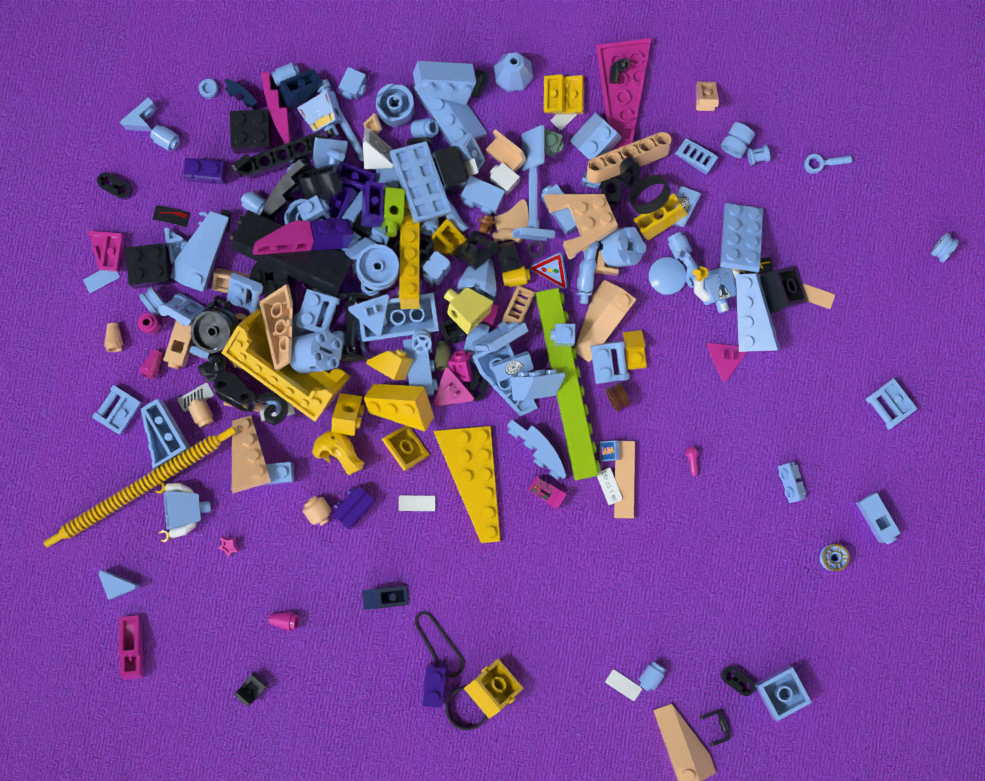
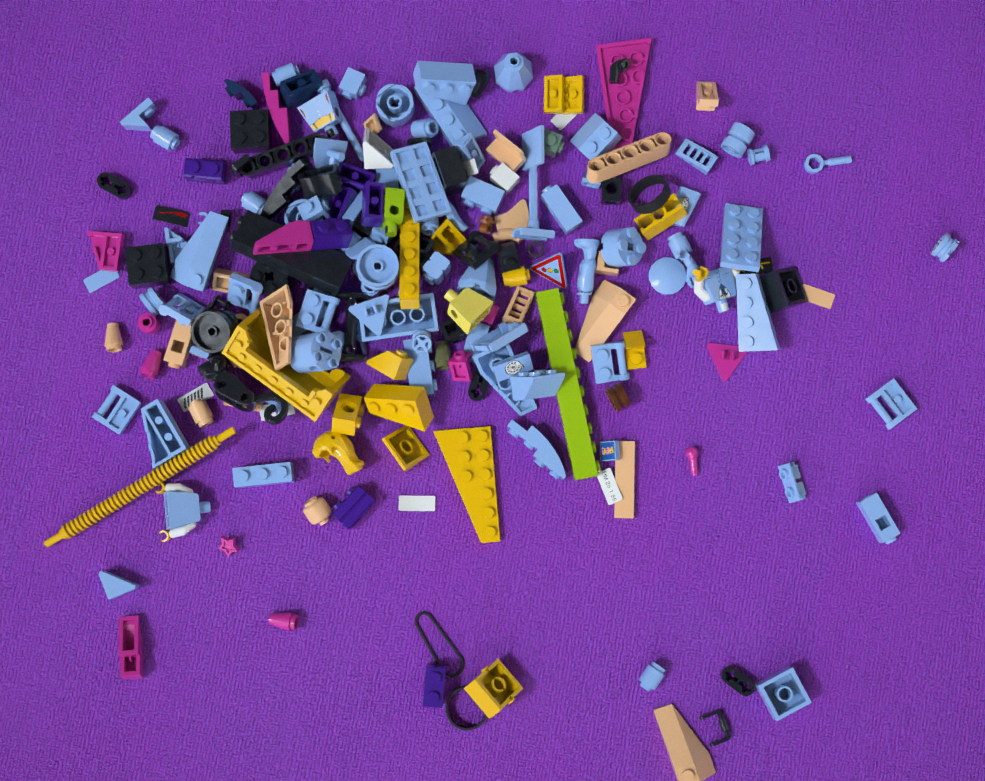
light blue tile [199,79,219,99] -> none
light nougat wing [232,416,271,493] -> none
black bracket [234,671,269,707] -> none
dark blue slope [362,586,408,610] -> none
dark pink piece [433,367,474,406] -> none
dark pink leg [528,477,567,509] -> none
light nougat wing [544,194,618,260] -> none
light blue brick [551,324,575,346] -> none
white sticker [605,670,642,701] -> none
black beam [620,157,640,187] -> none
light blue wheel [819,544,850,571] -> none

